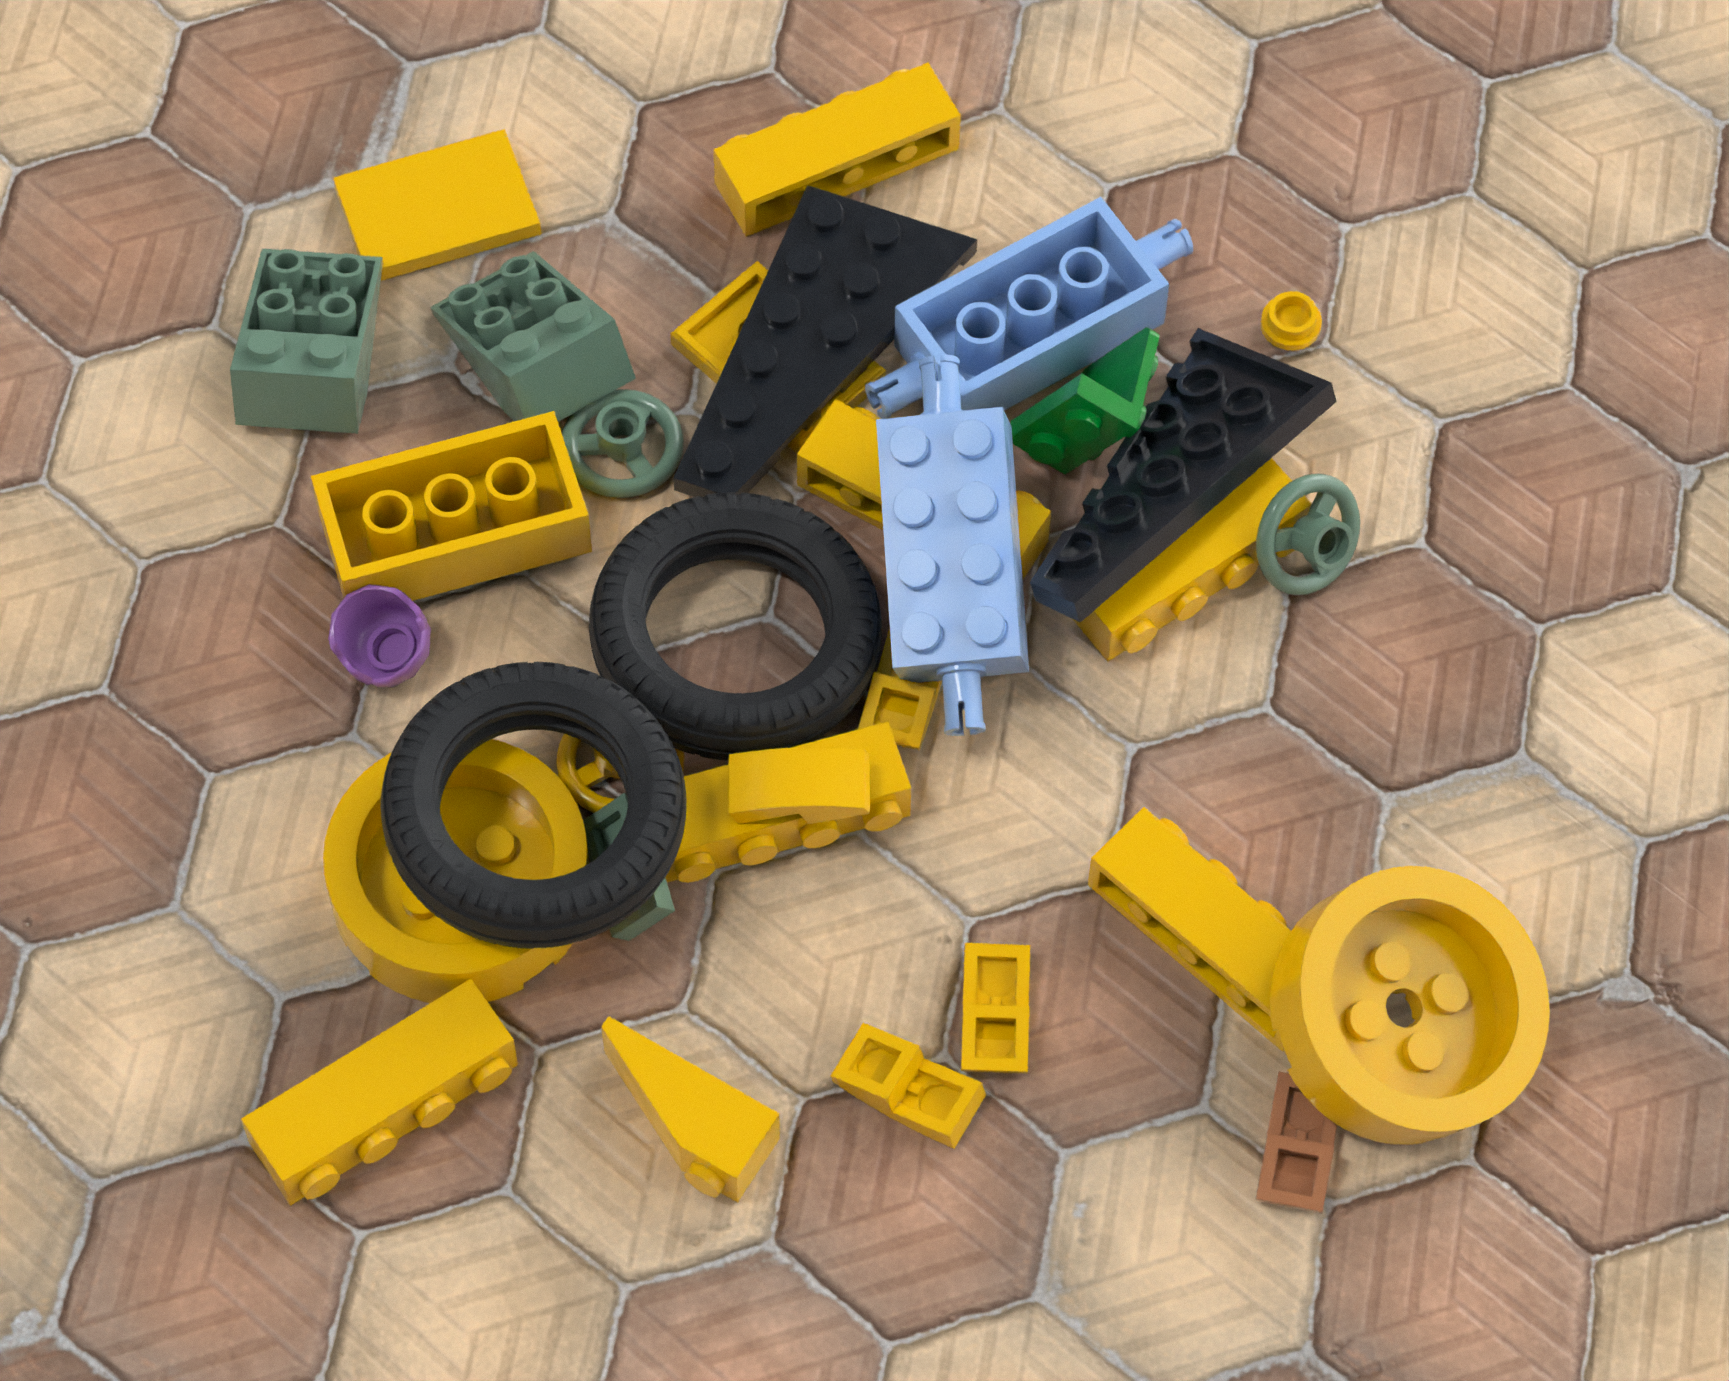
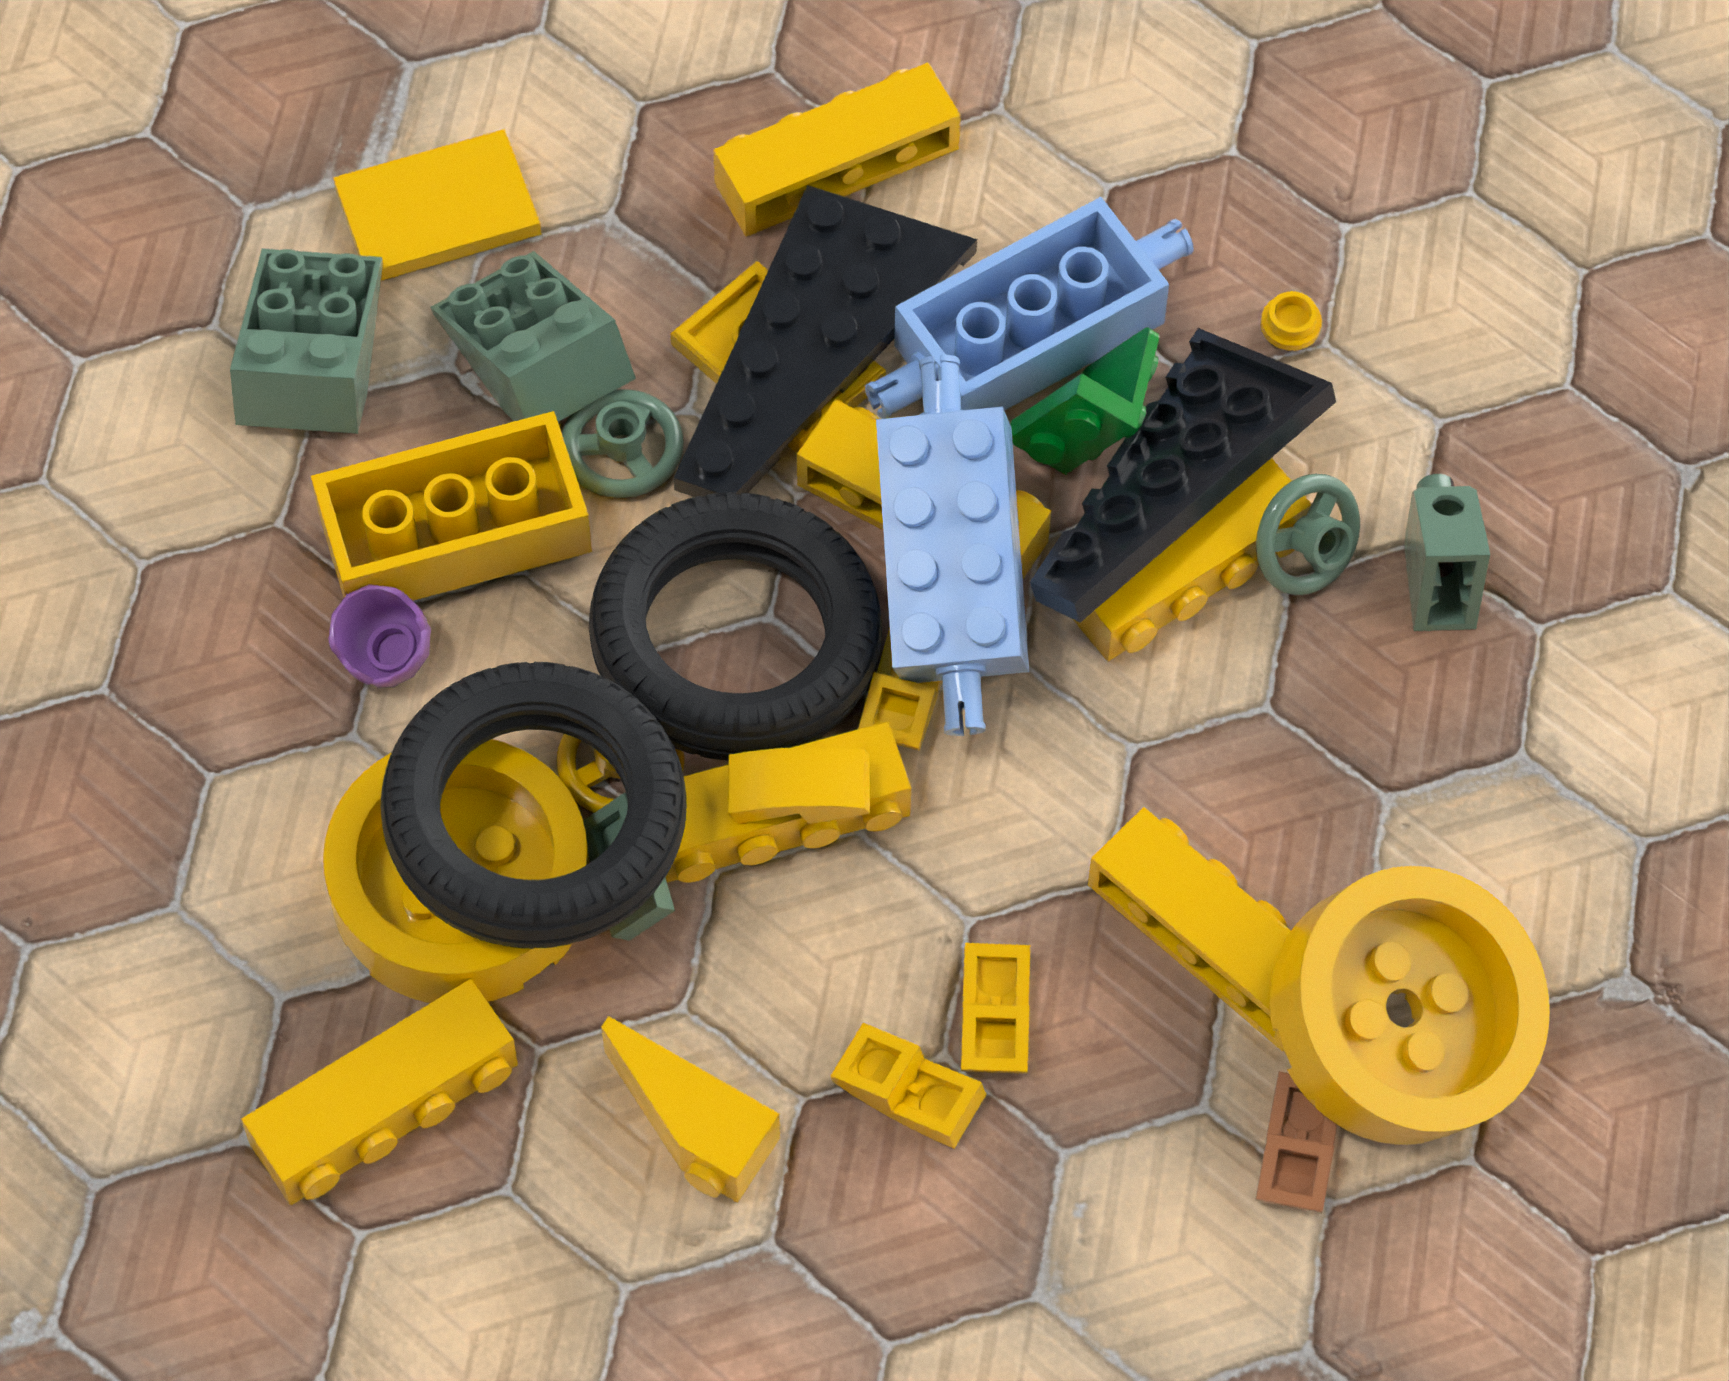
none -> sand green torso [1404,474,1490,631]

